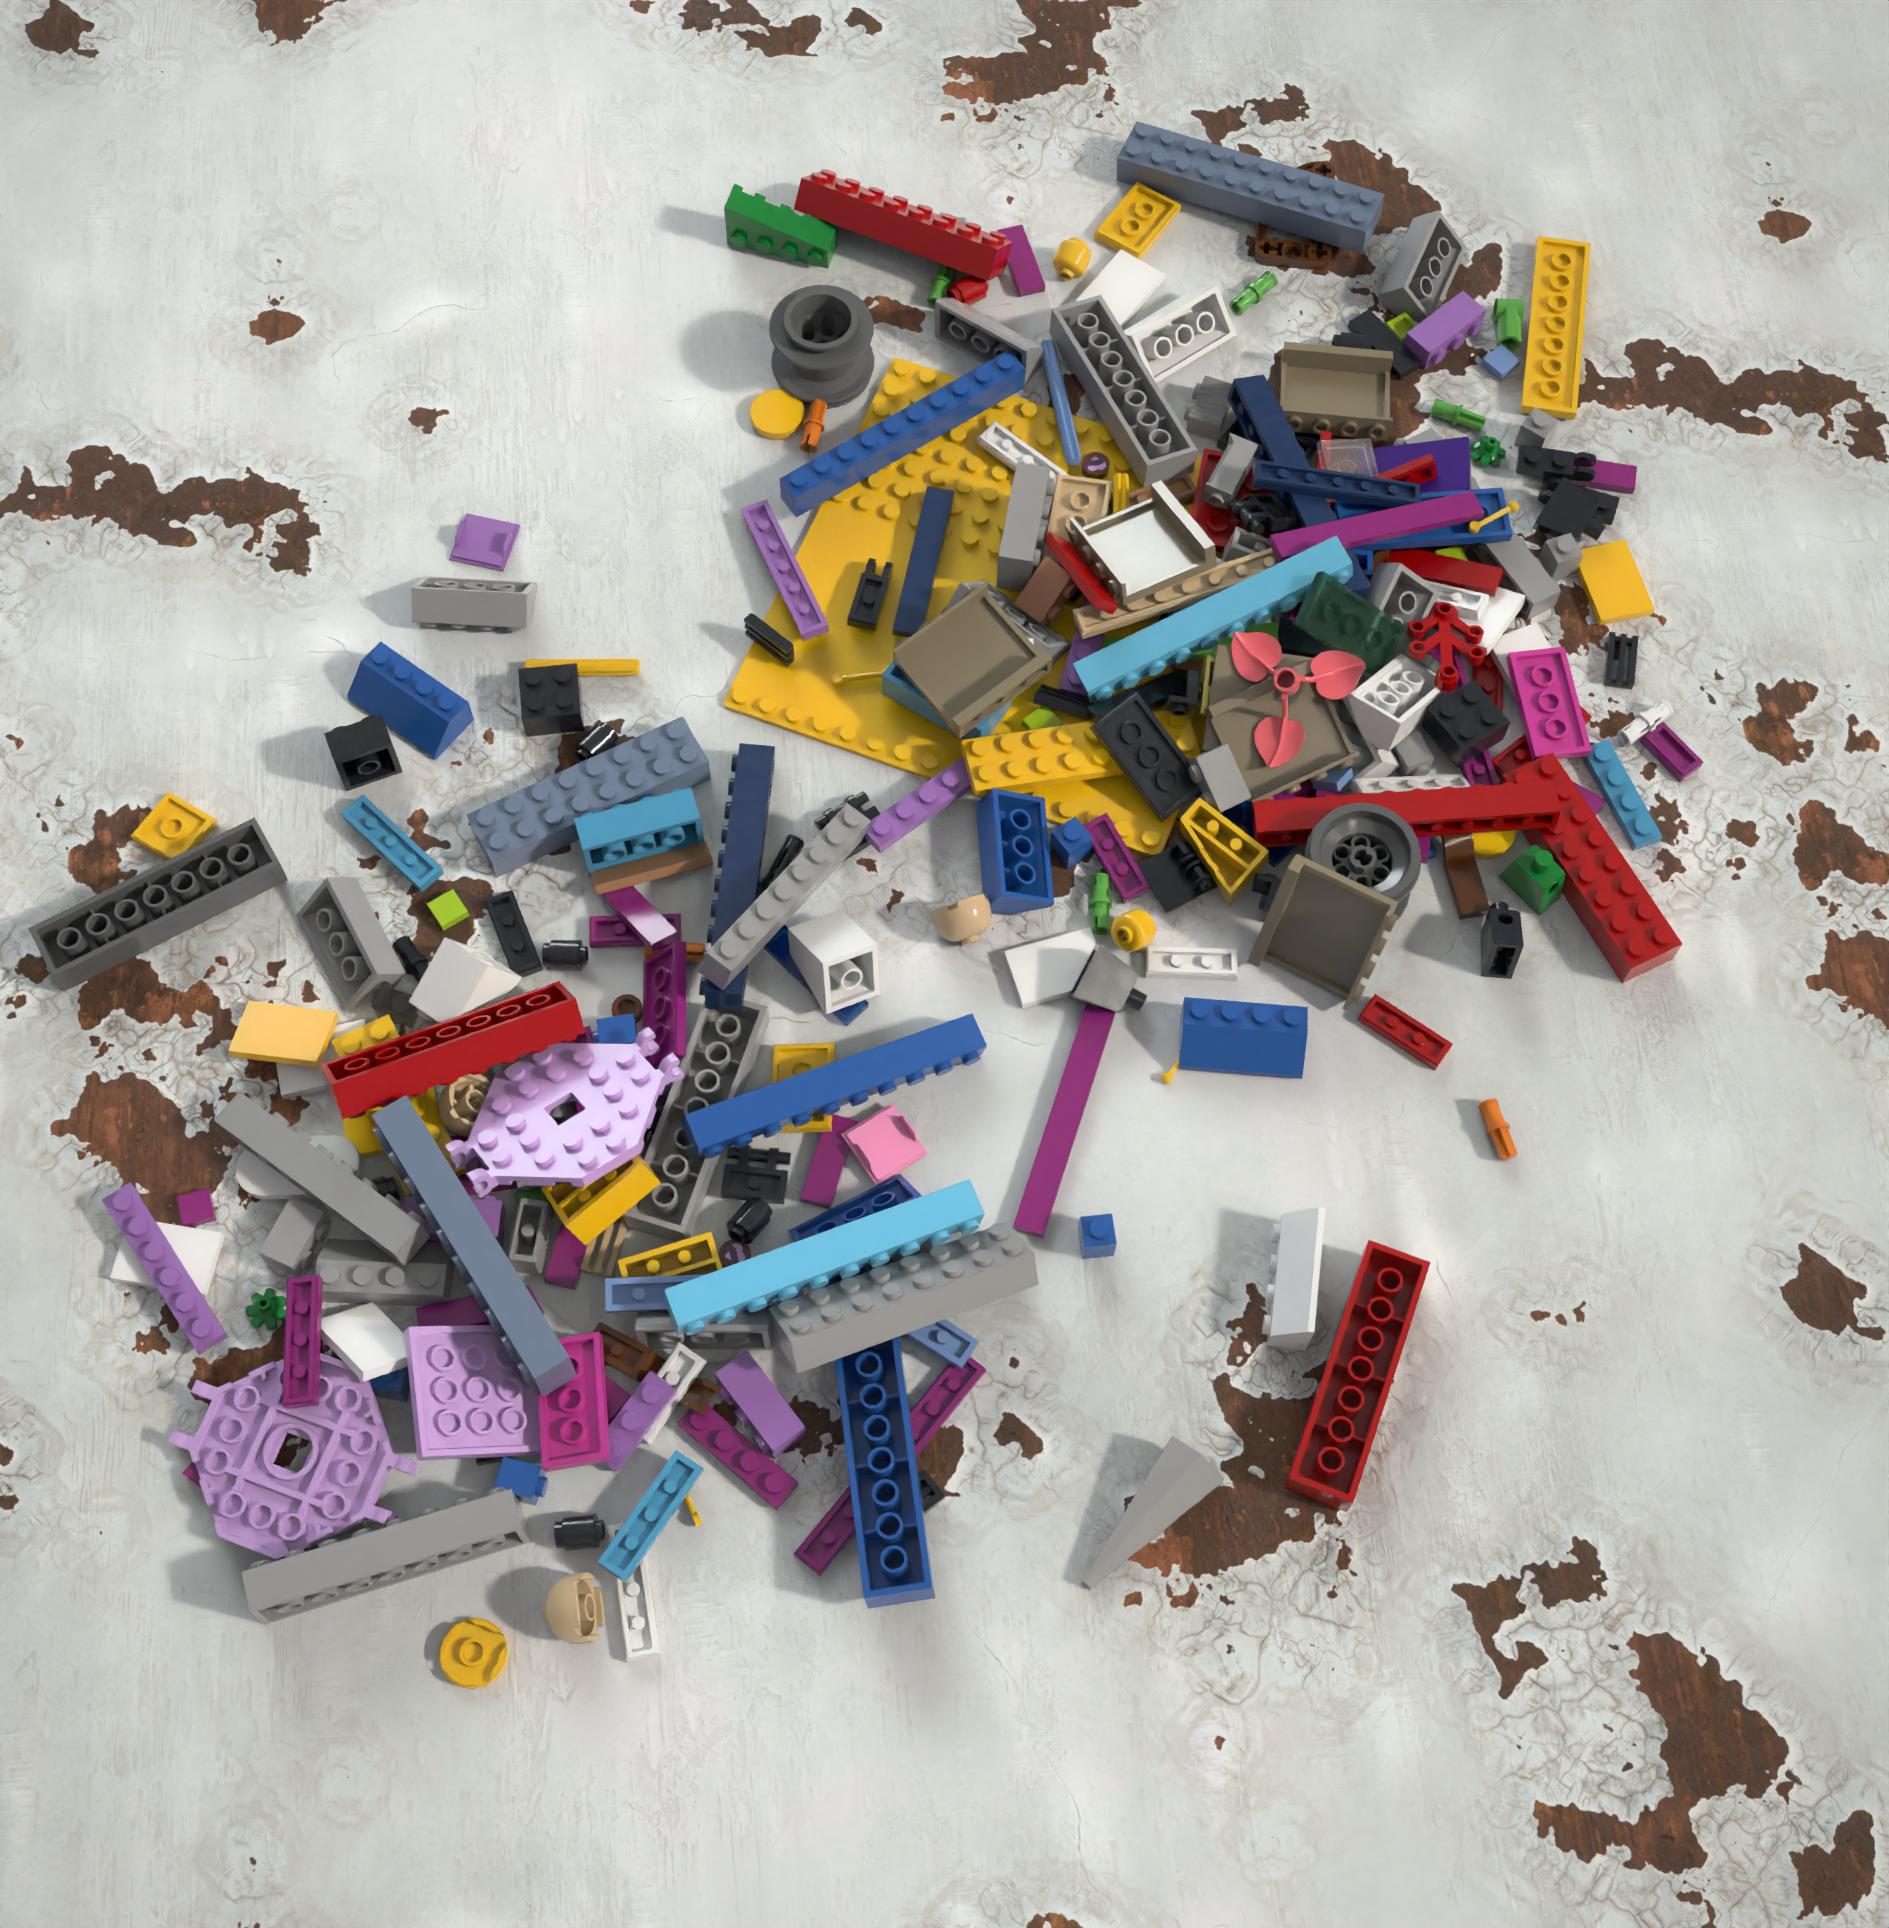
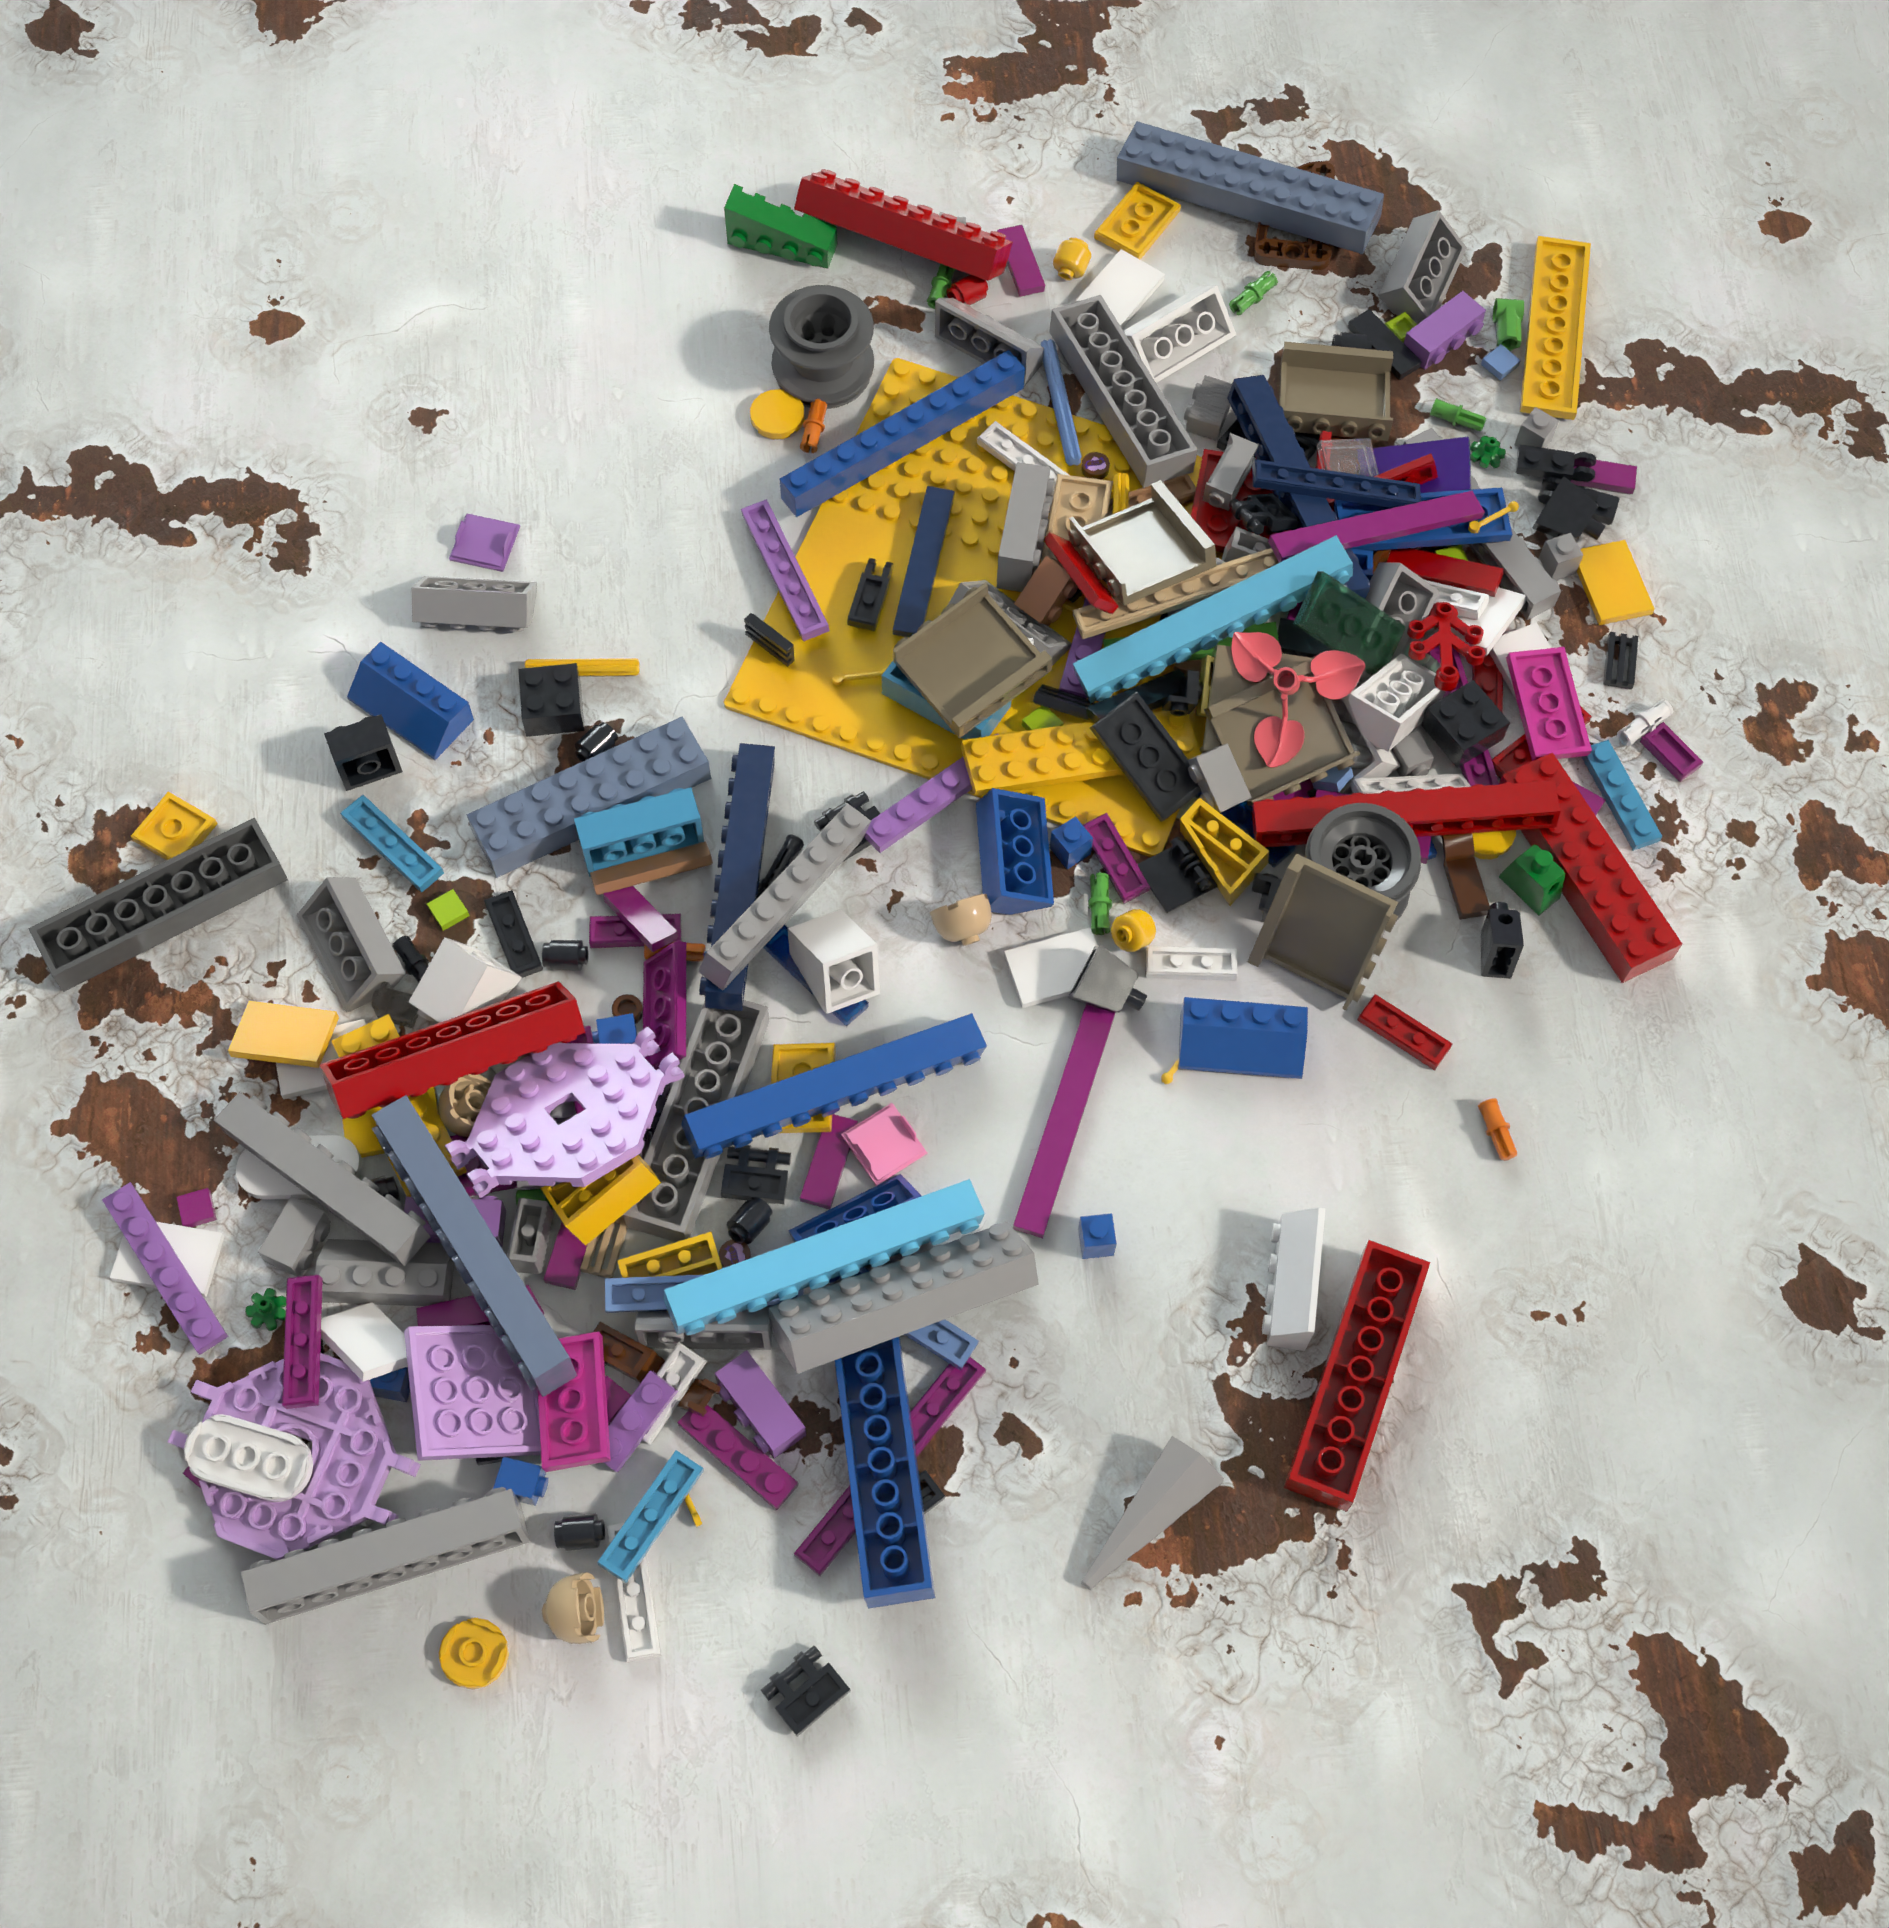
none -> white tile [184,1414,313,1502]
none -> black plate [760,1645,851,1737]

